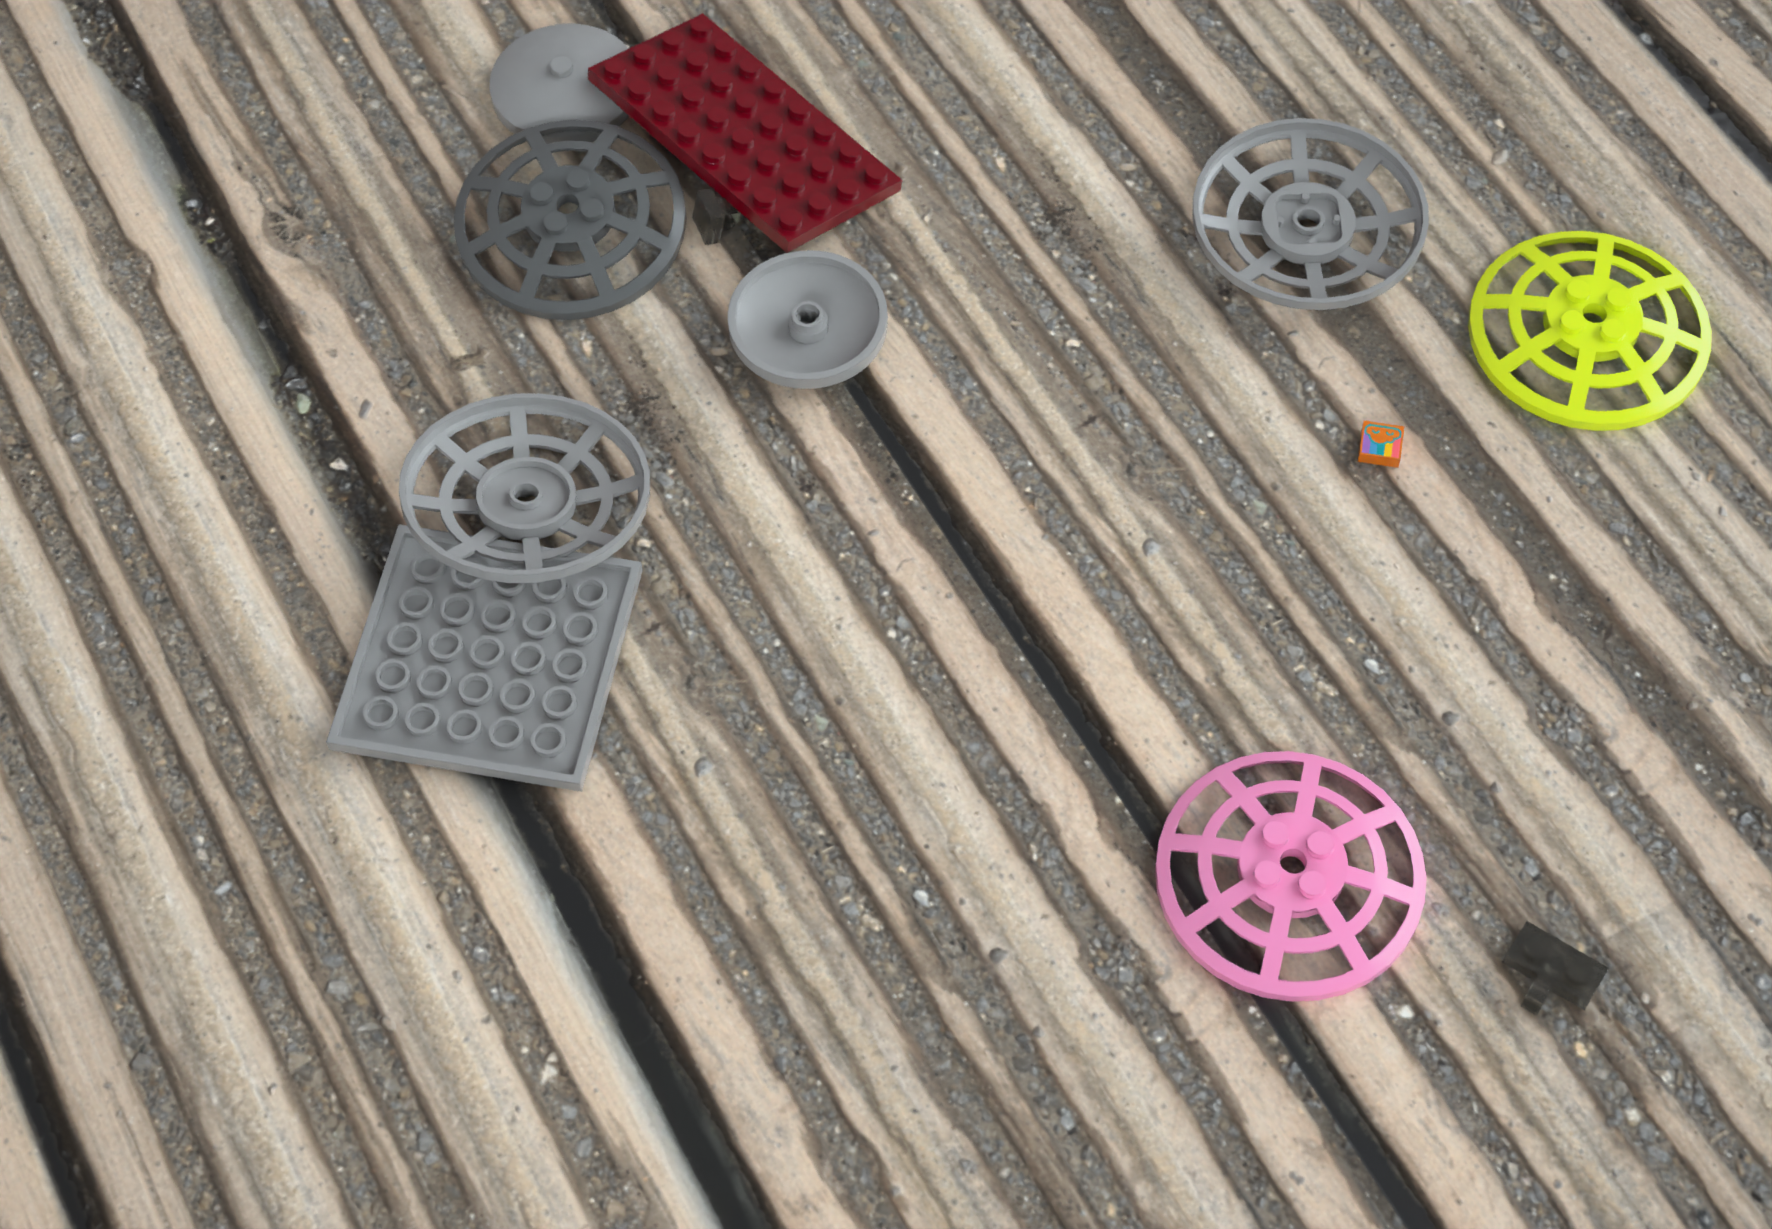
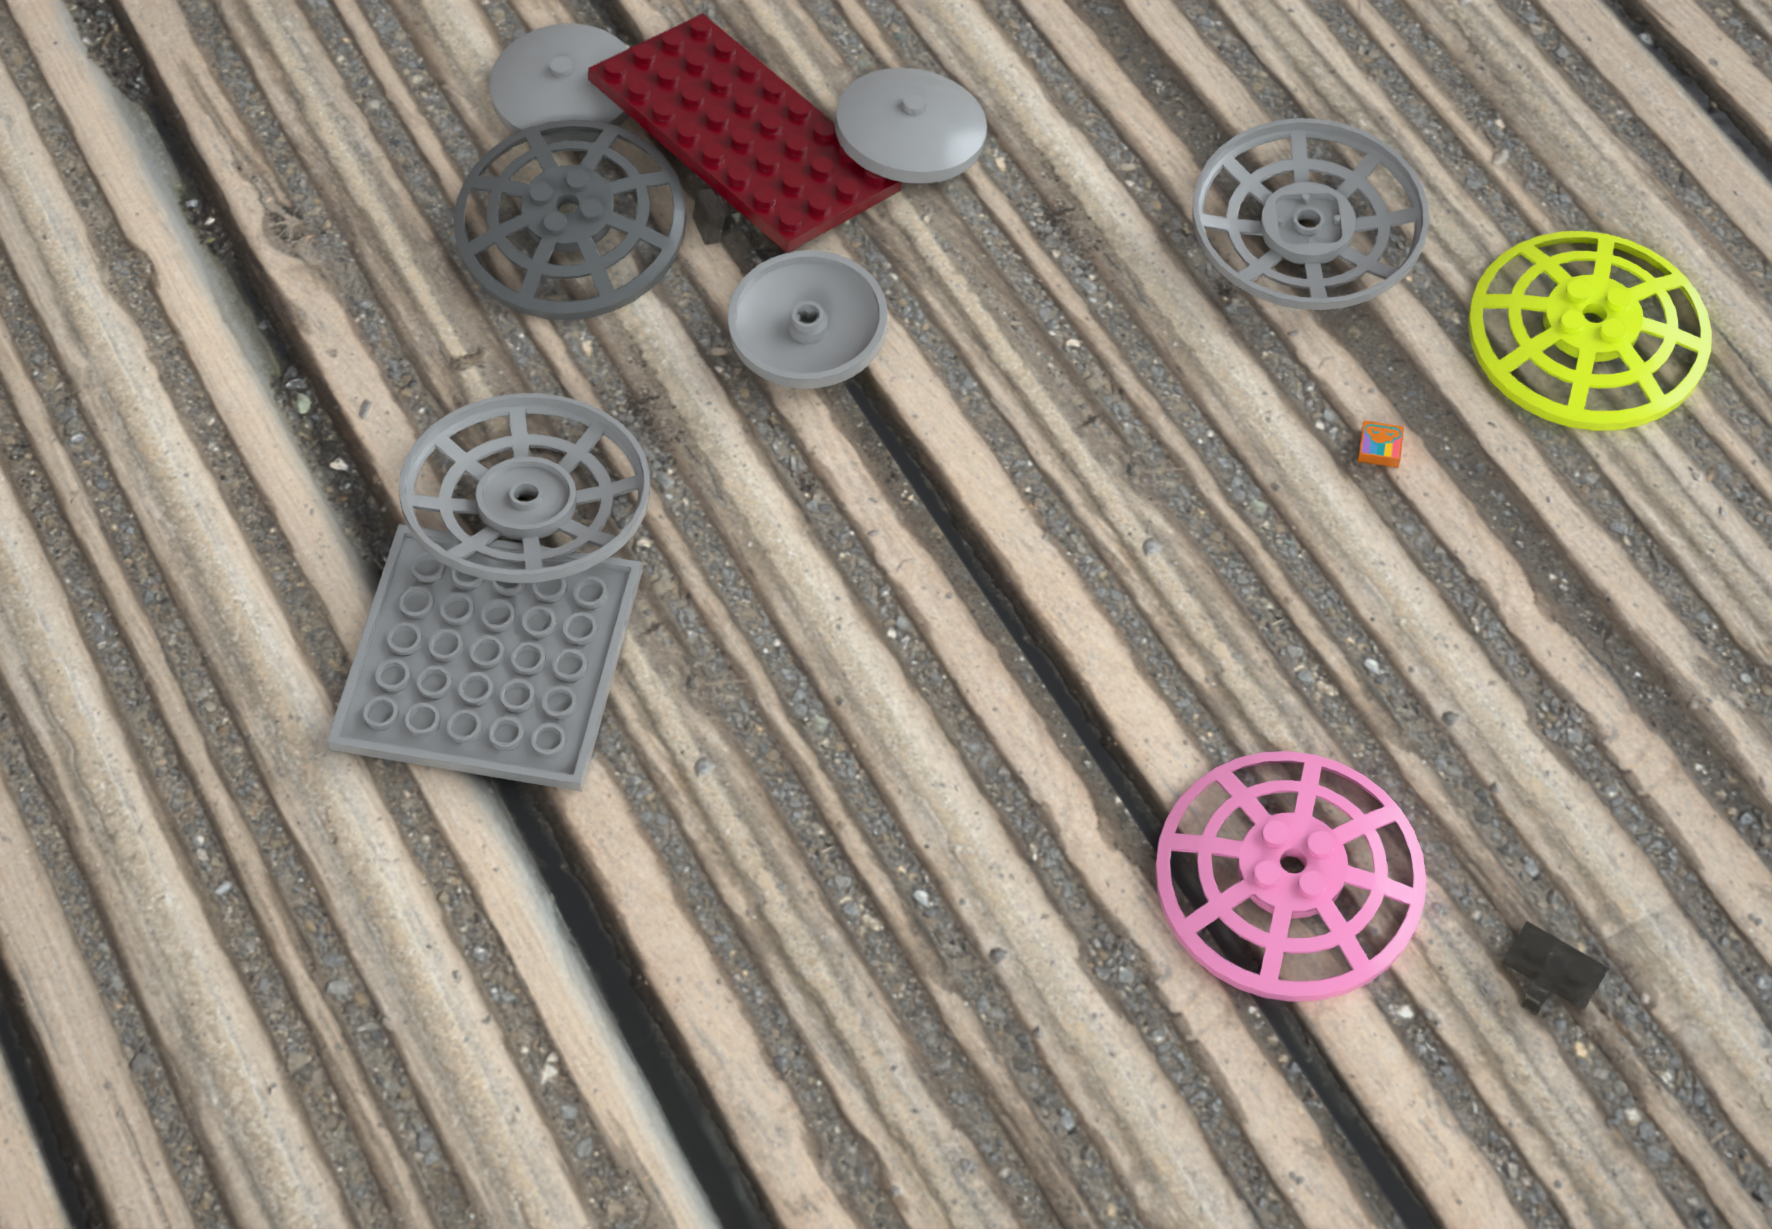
none -> light grey dish [835,68,987,183]

